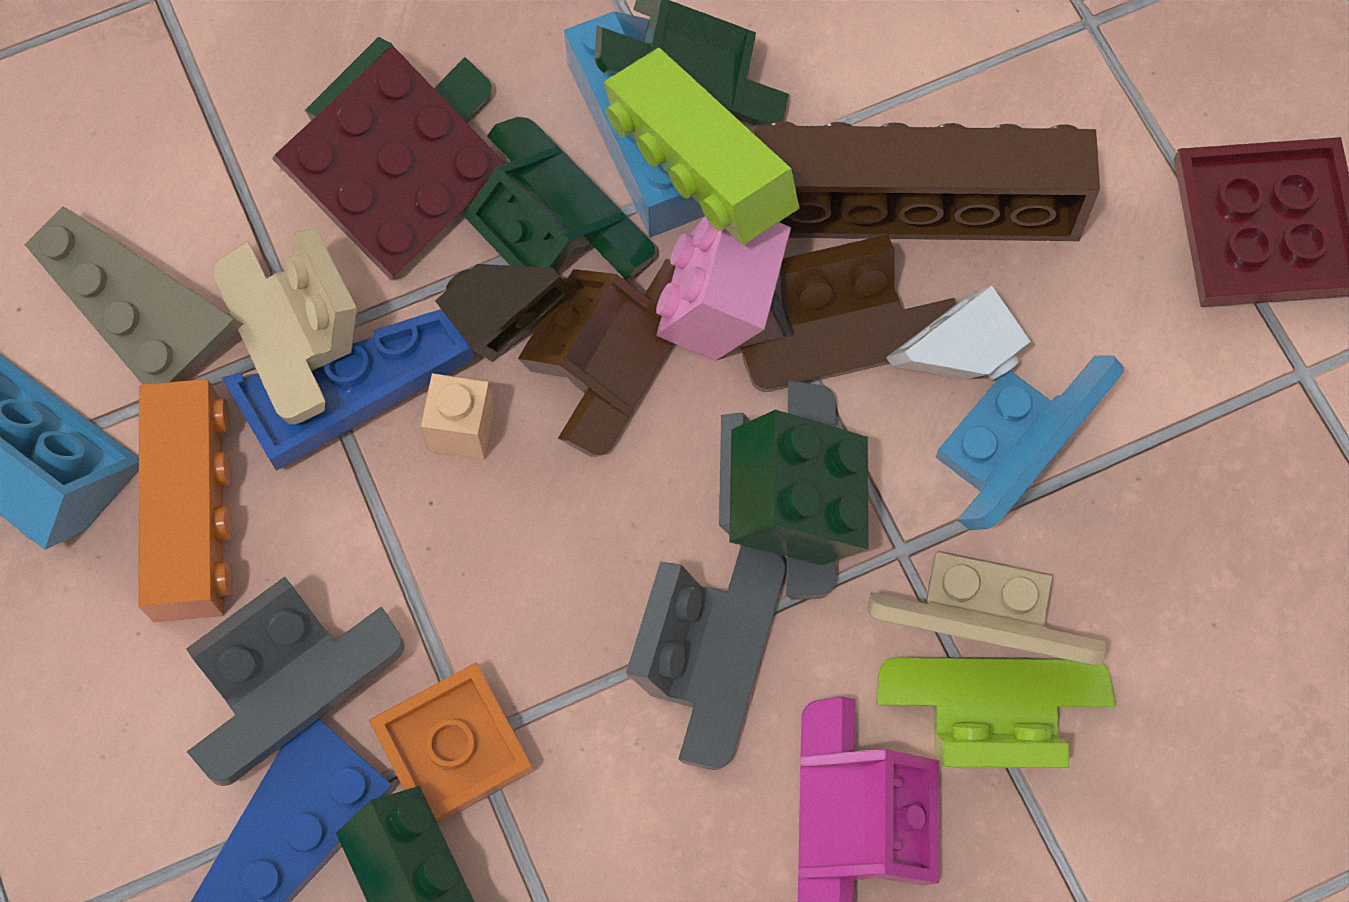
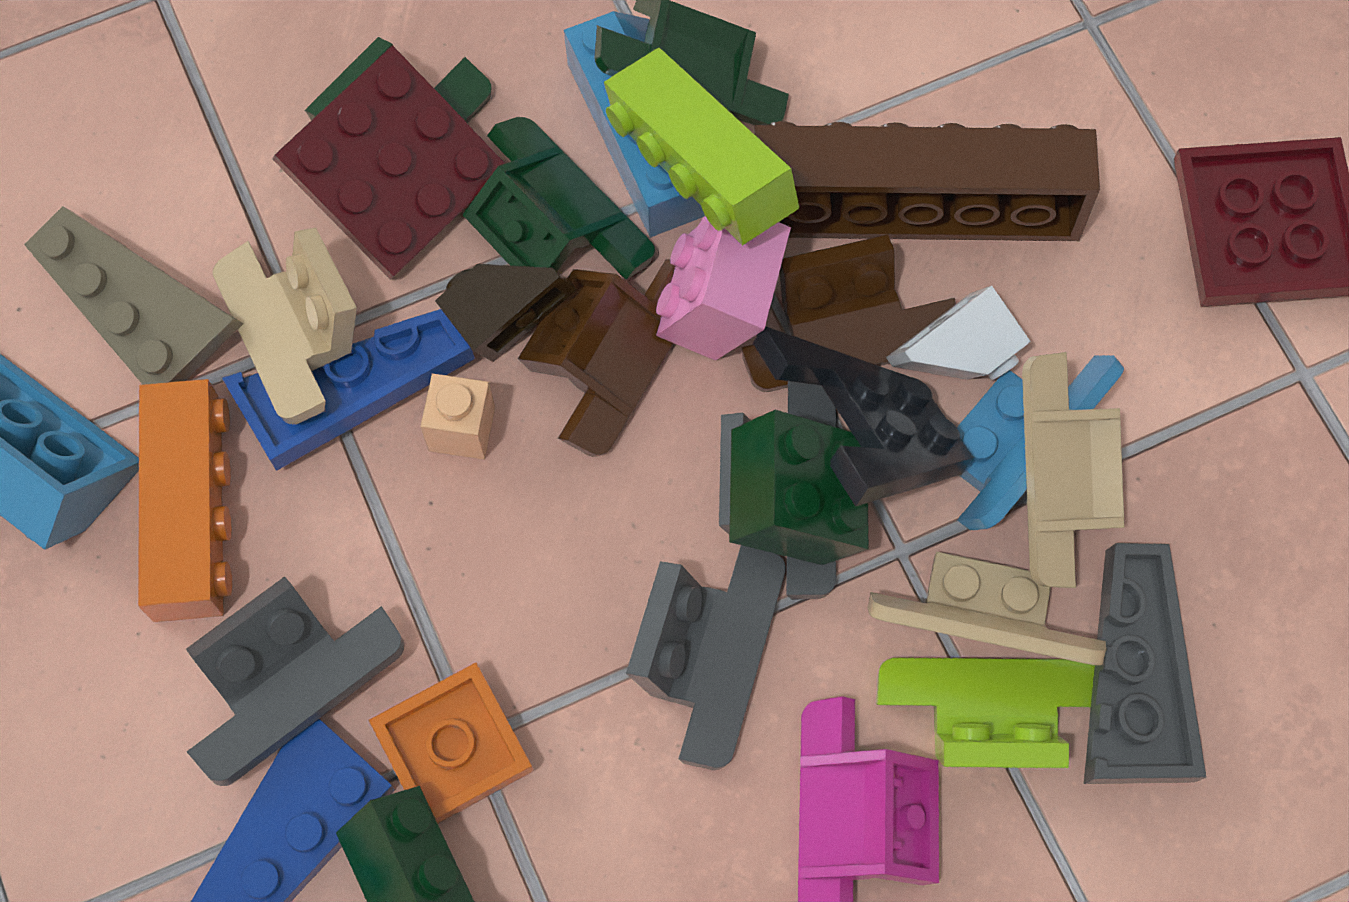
none -> black wing [753,326,974,506]
none -> tan plate [1022,352,1124,588]
none -> dark grey wing [1084,543,1206,784]

